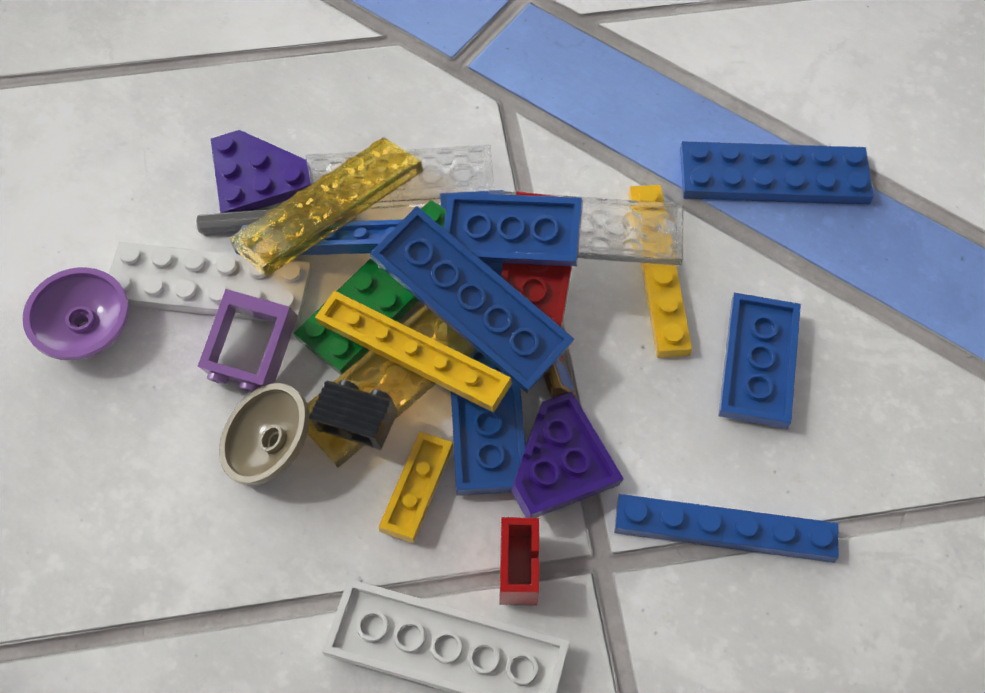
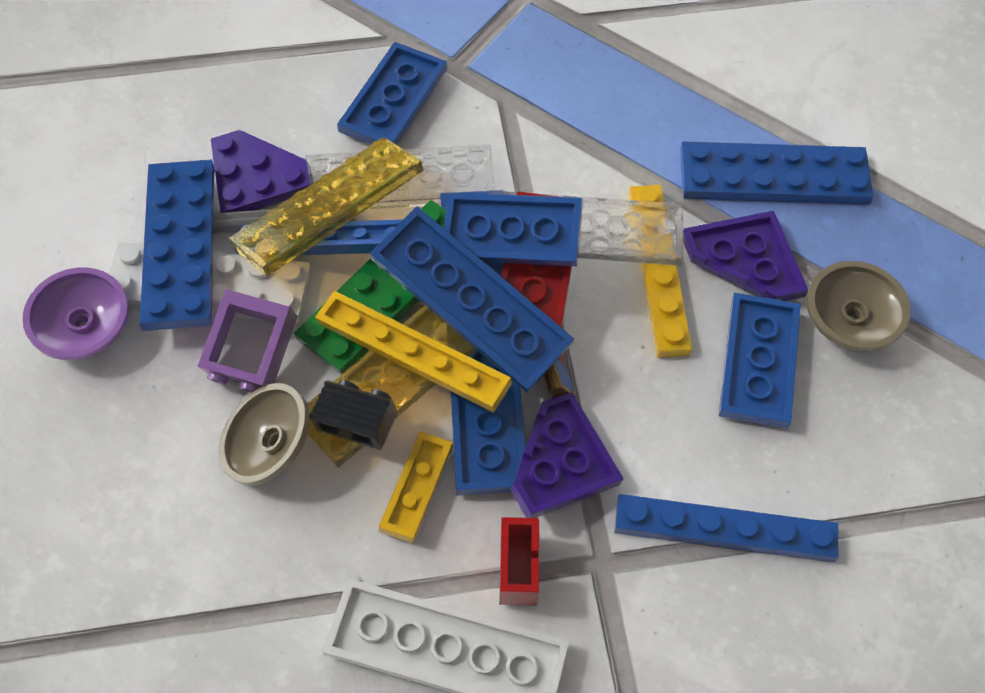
none -> blue plate [139,159,215,331]
none -> blue plate [337,42,447,153]
none -> dark purple plate [681,210,808,301]
none -> dark tan dish [807,261,911,352]

